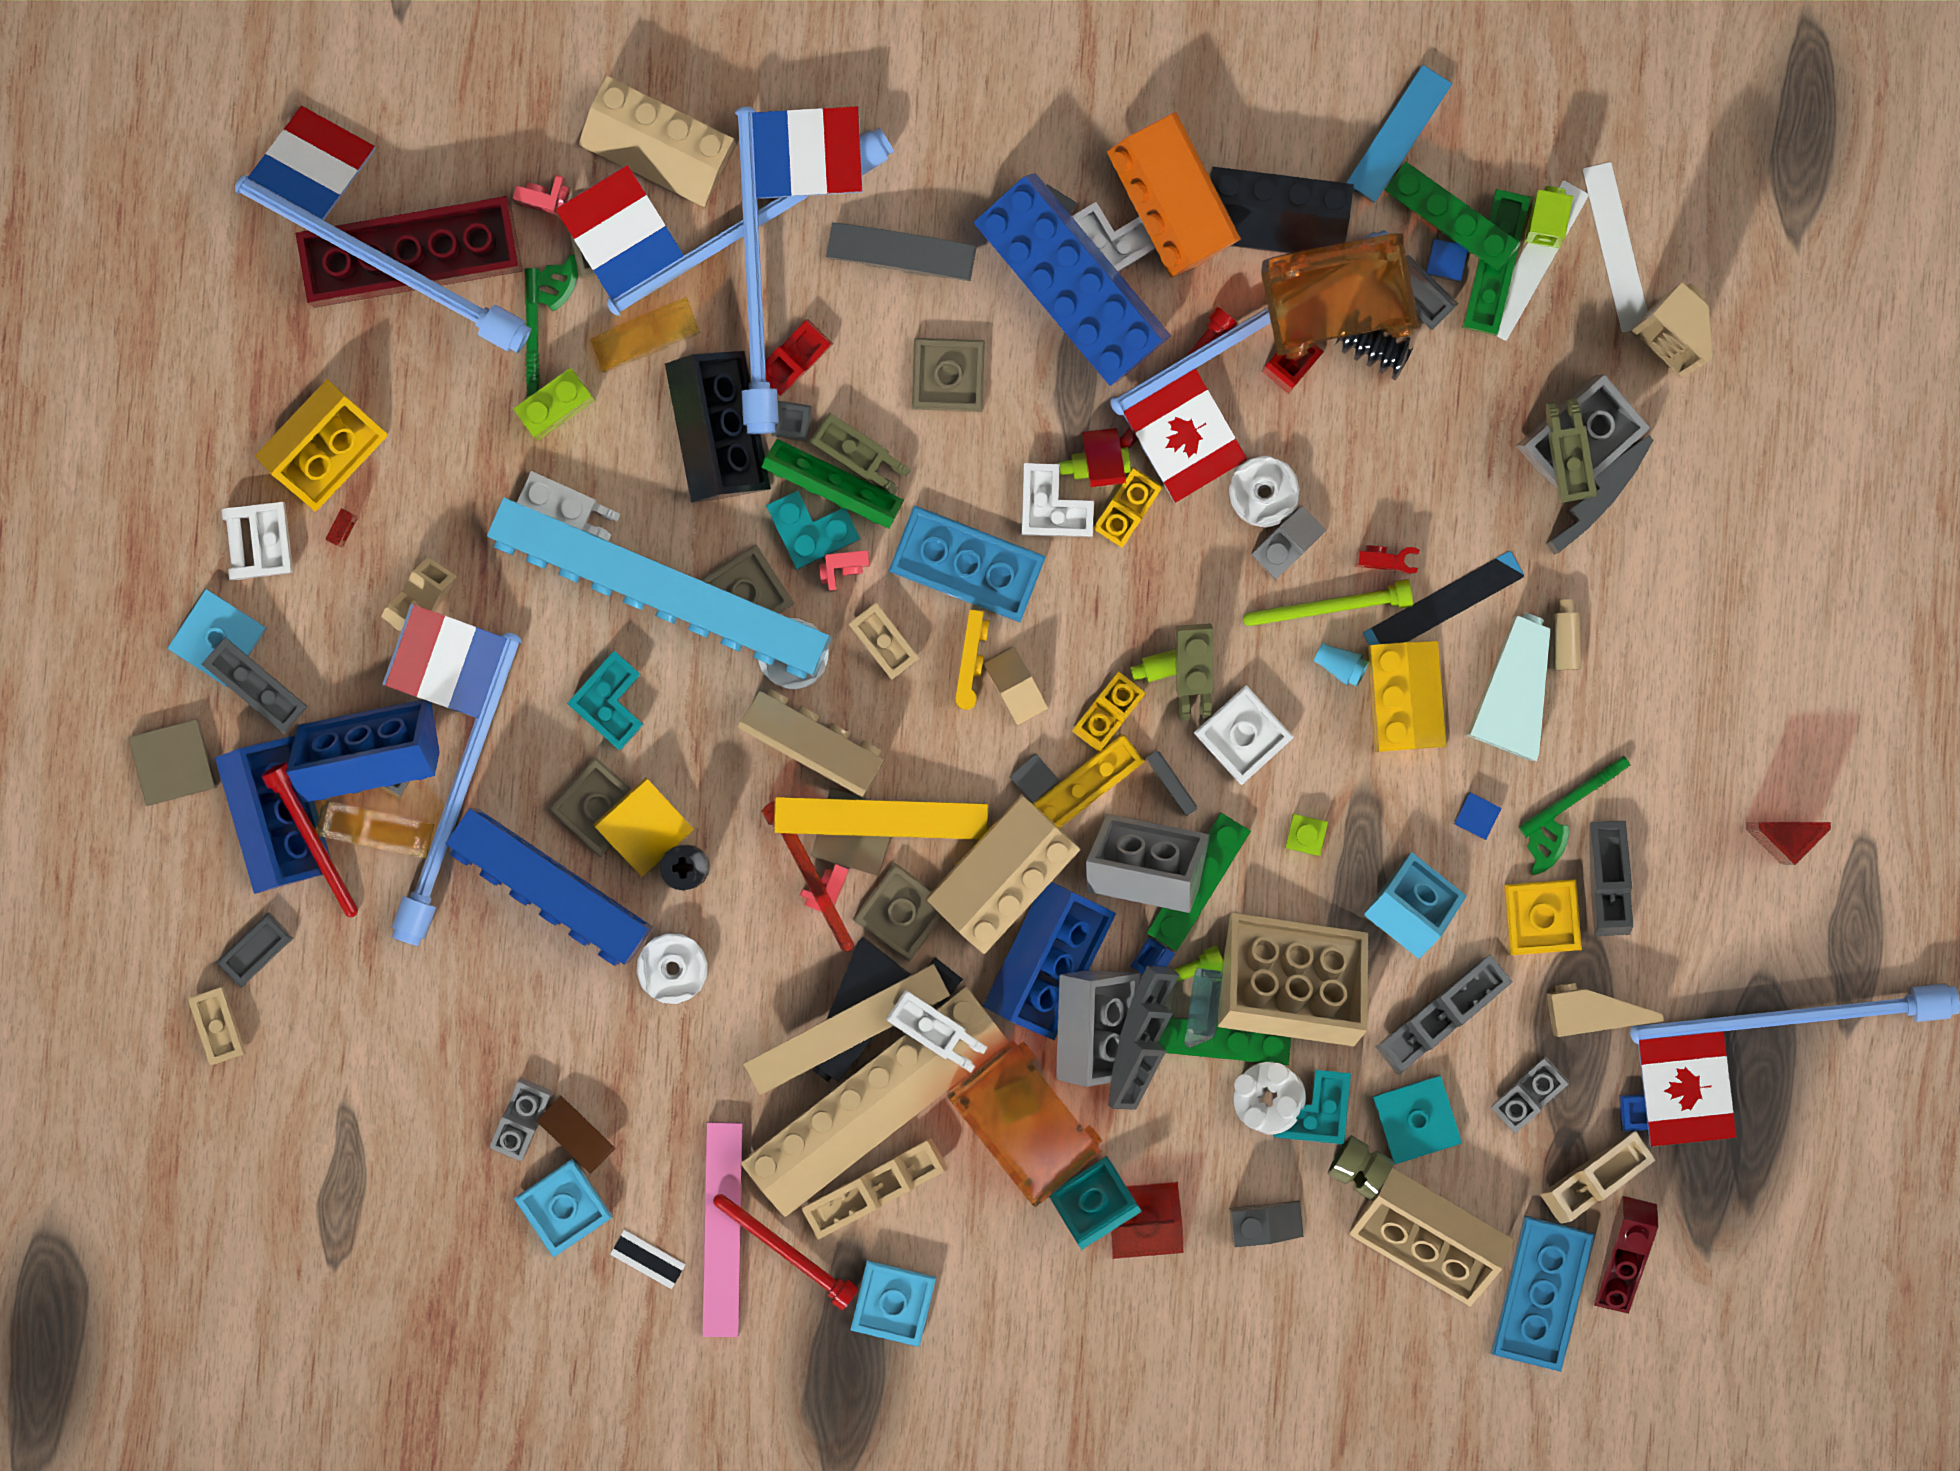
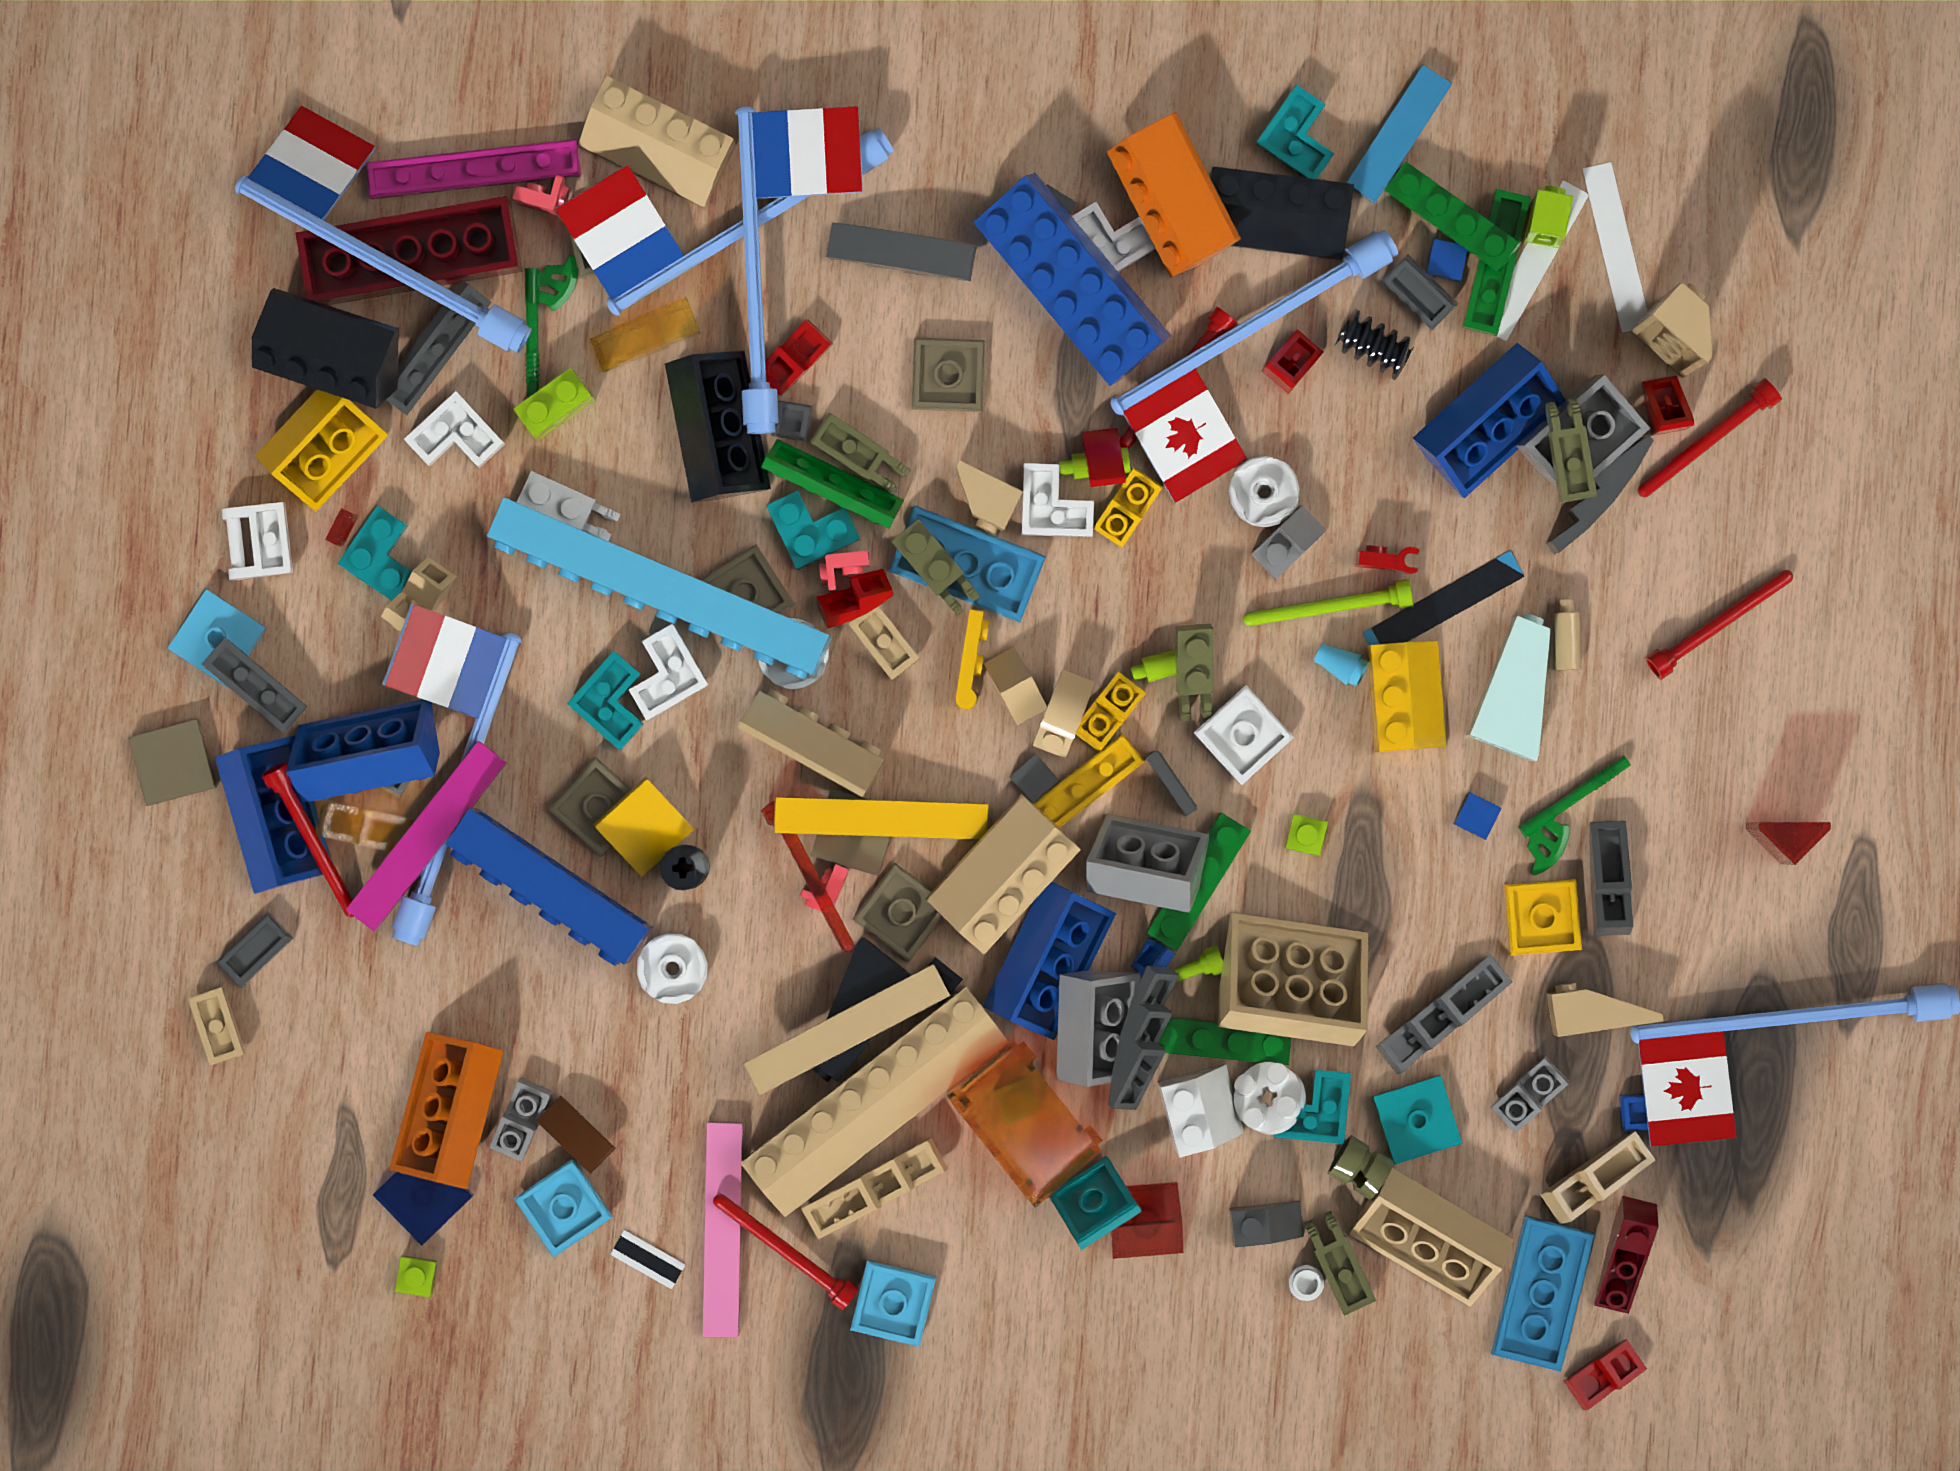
white hinge [886,990,988,1073] -> none
clear light blue slope [1184,968,1223,1047] -> none
clear orange windscreen [1261,233,1420,358] -> none
medium azure slope [1364,852,1467,959] -> none
none -> black slope [251,288,399,409]
none -> teal plate [337,505,412,601]
none -> dark pink tile [346,741,507,932]
none -> dark pink tile [366,139,581,199]
none -> clear blue plate [373,1172,474,1246]
none -> dark grey plate [386,280,492,415]
none -> orange slope [389,1032,504,1189]
none -> lime plate [395,1255,437,1297]
none -> white plate [404,391,505,468]
none -> white plate [629,624,709,721]
none -> red slope [816,569,893,629]
none -> olive hinge [891,519,981,616]
none -> tan slope [956,460,1023,534]
none -> tan brick [1032,669,1095,758]
none -> white slope [1158,1064,1244,1158]
none -> teal plate [1255,84,1335,179]
none -> white plate [1288,1265,1324,1301]
none -> olive hinge [1304,1211,1376,1316]
none -> blue slope [1413,343,1566,498]
none -> red slope [1564,1339,1647,1410]
none -> red piece [1638,378,1782,497]
none -> red slope [1642,375,1694,436]
none -> red piece [1645,570,1793,680]

